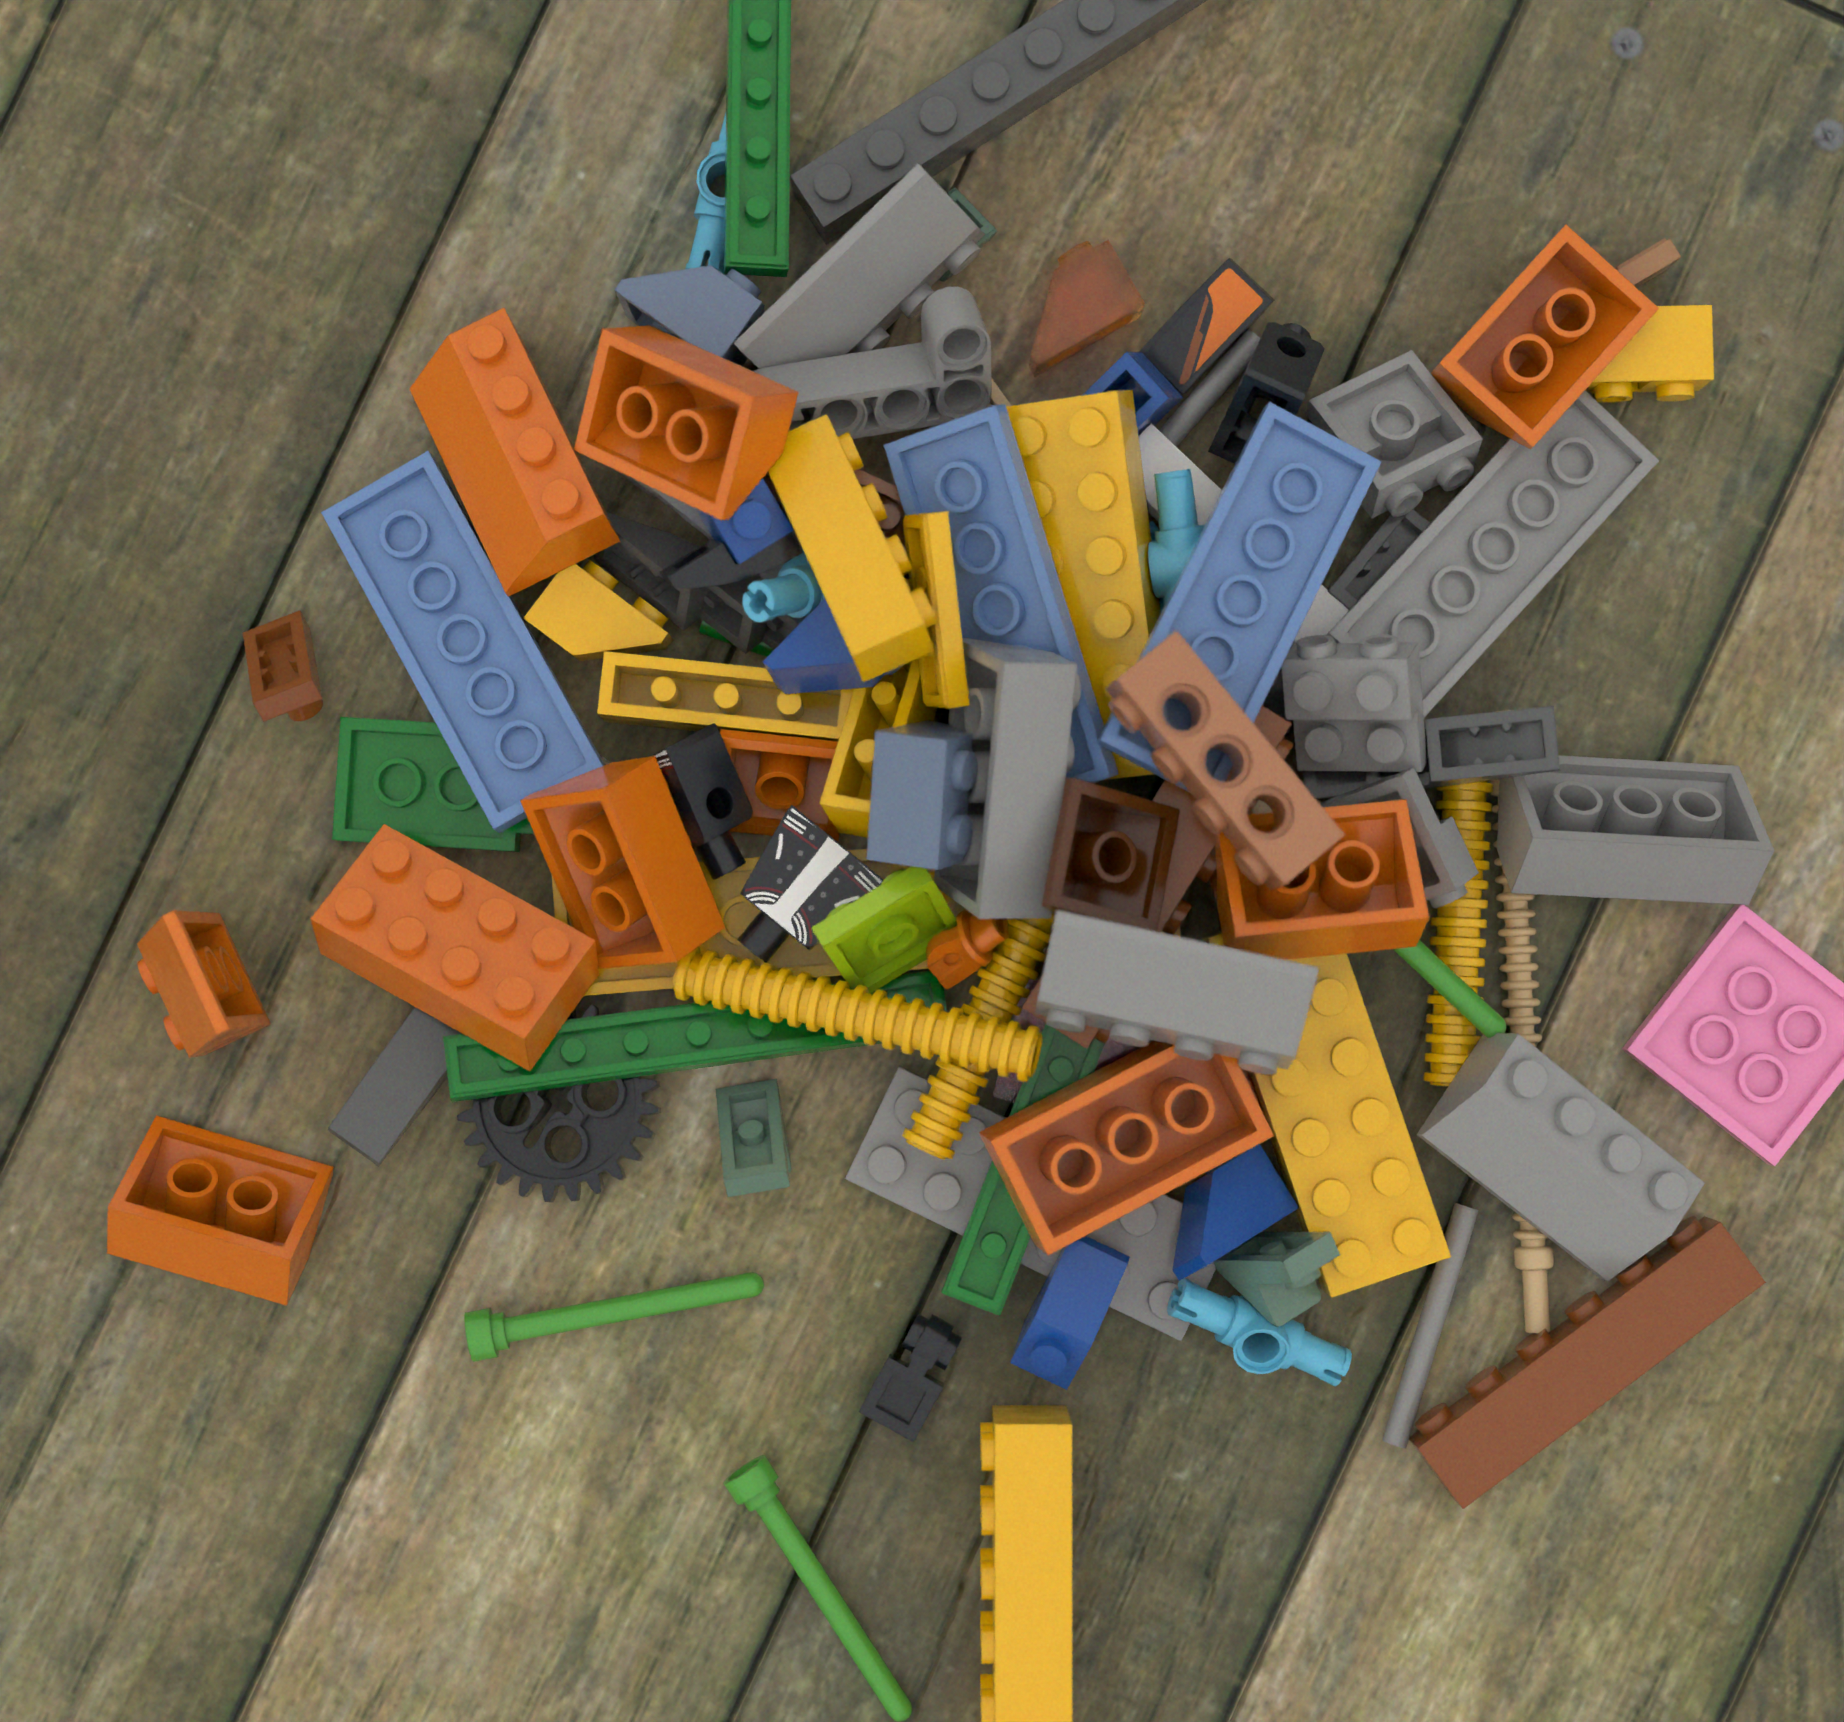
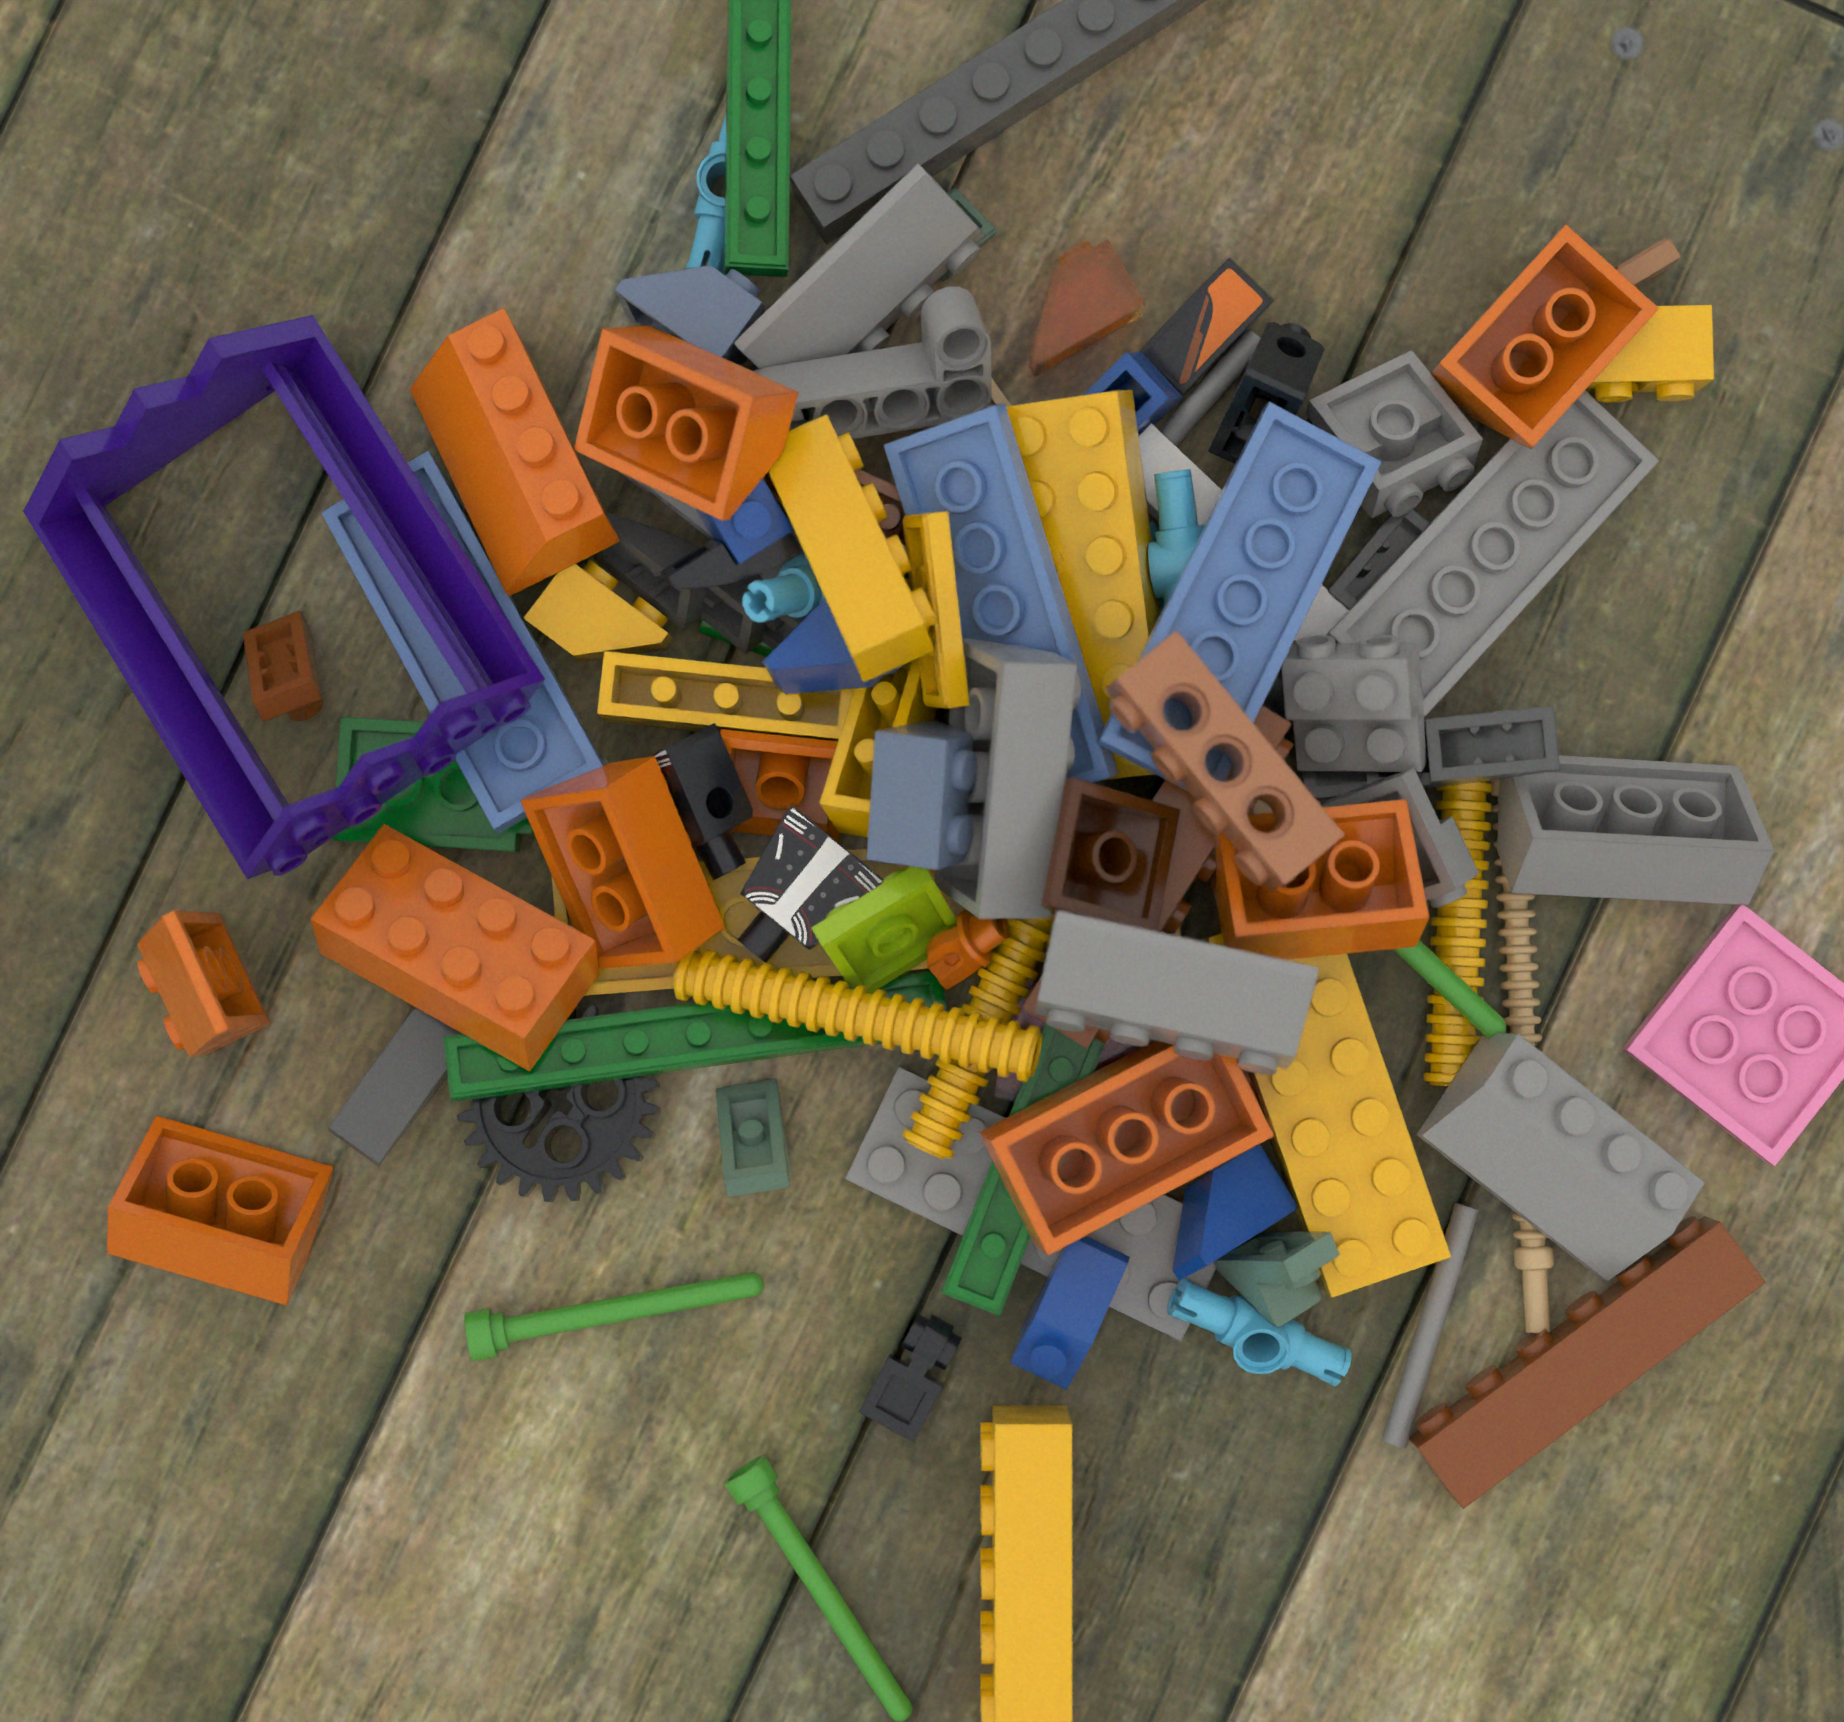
none -> dark purple door [23,315,545,879]

